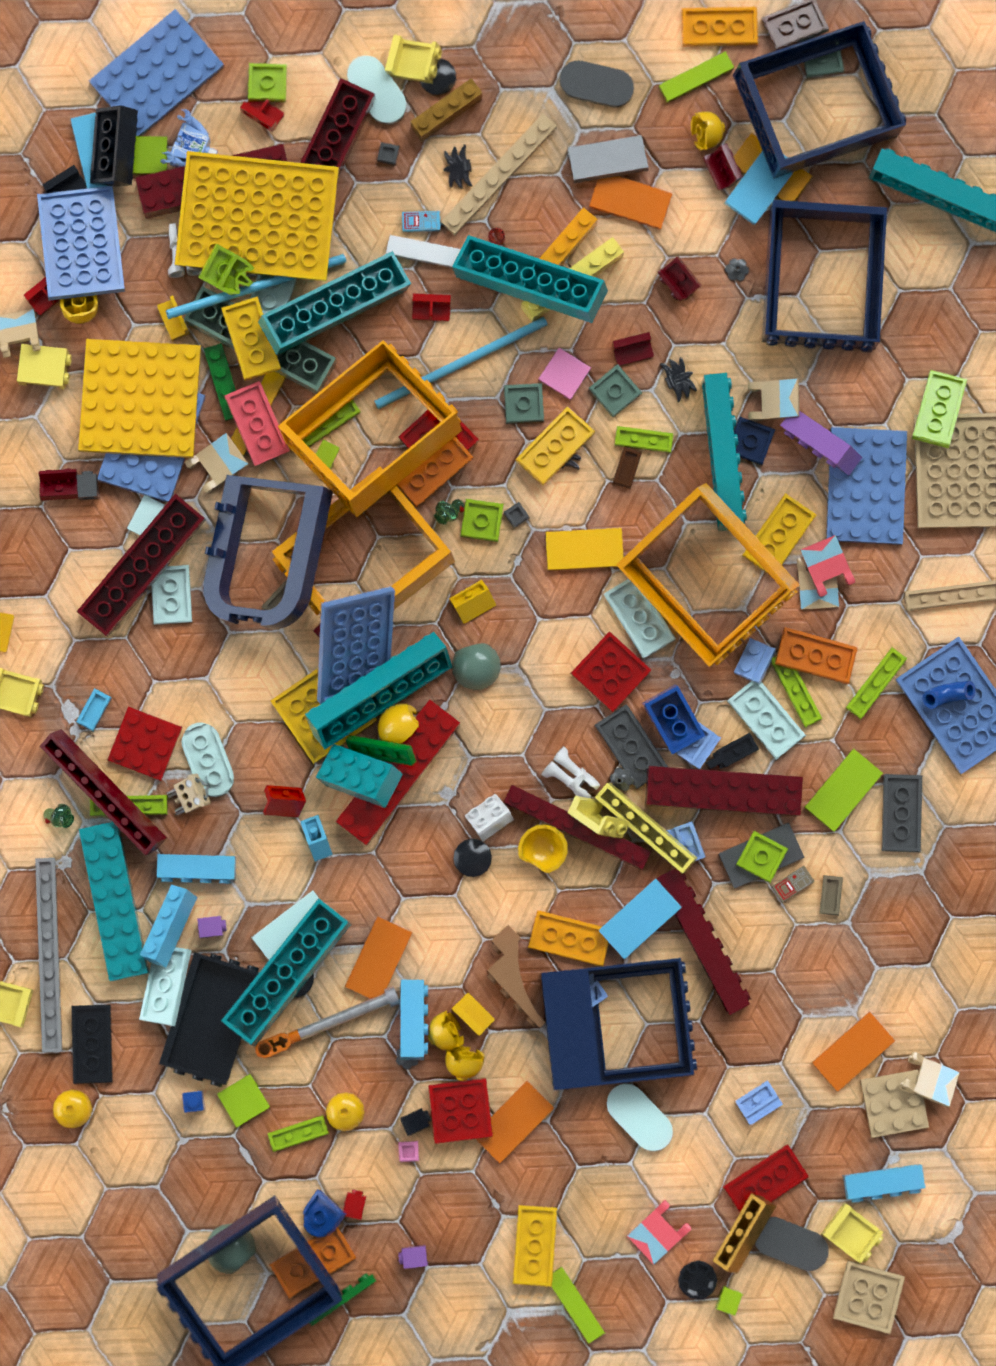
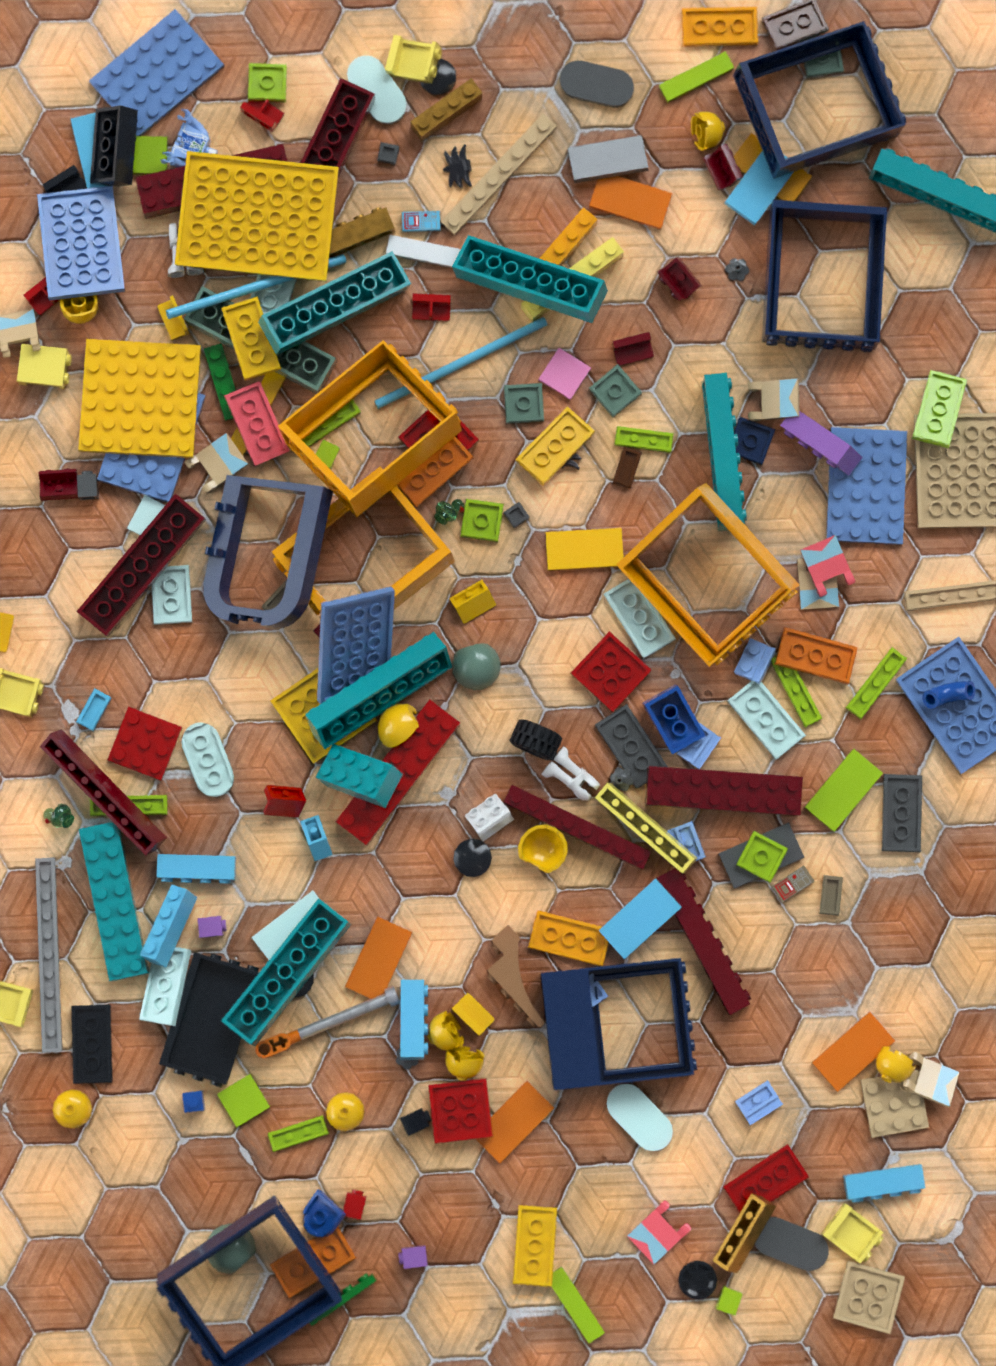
tan piece [167,773,211,815] -> none
lime plate [198,244,254,295] -> none
green plate [346,735,416,766] -> none
bright pink tile [399,1141,419,1162] -> none
clear red bush [488,228,505,245] -> none
light yellow panel [567,796,630,838] -> none
black piece [660,357,697,403] -> none
black hinge [706,733,759,770] -> none
yellow tile [742,493,817,574] -> none
none -> pearl gold brick [329,207,395,258]
none -> black tyre [509,719,563,760]
none -> yellow cylinder [876,1046,916,1083]

